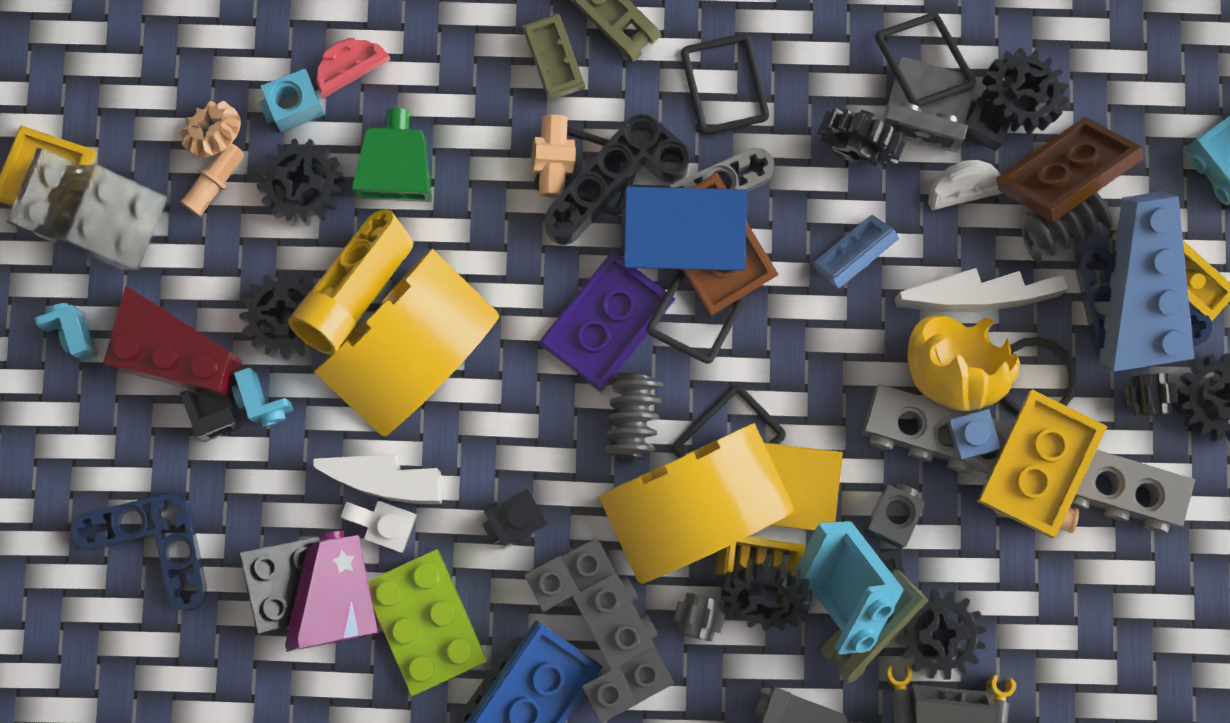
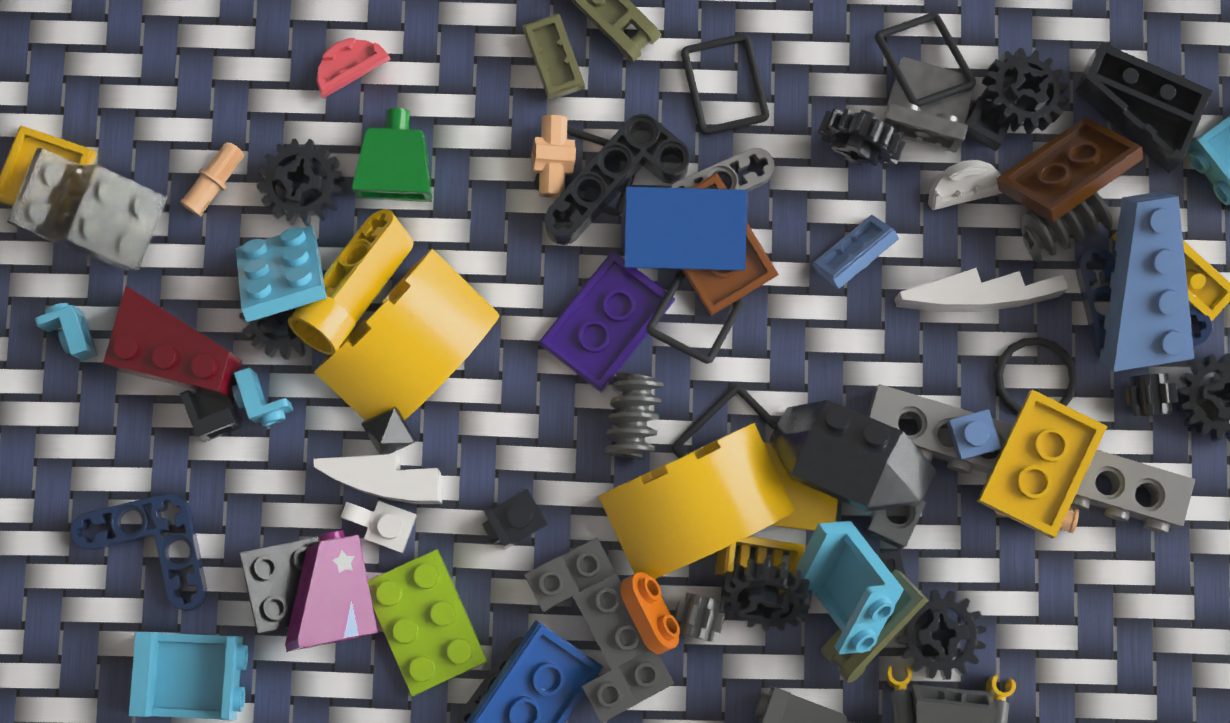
light nougat gear [180,101,241,157] -> none
medium azure brick [259,69,325,132] -> none
yellow piece [907,315,1020,411] -> none
none -> medium azure panel [129,632,248,720]
none -> medium azure plate [236,225,327,322]
none -> black slope [361,407,416,455]
none -> orange plate [620,572,680,654]
none -> black wedge [770,400,937,511]
none -> black wedge [1075,42,1213,173]

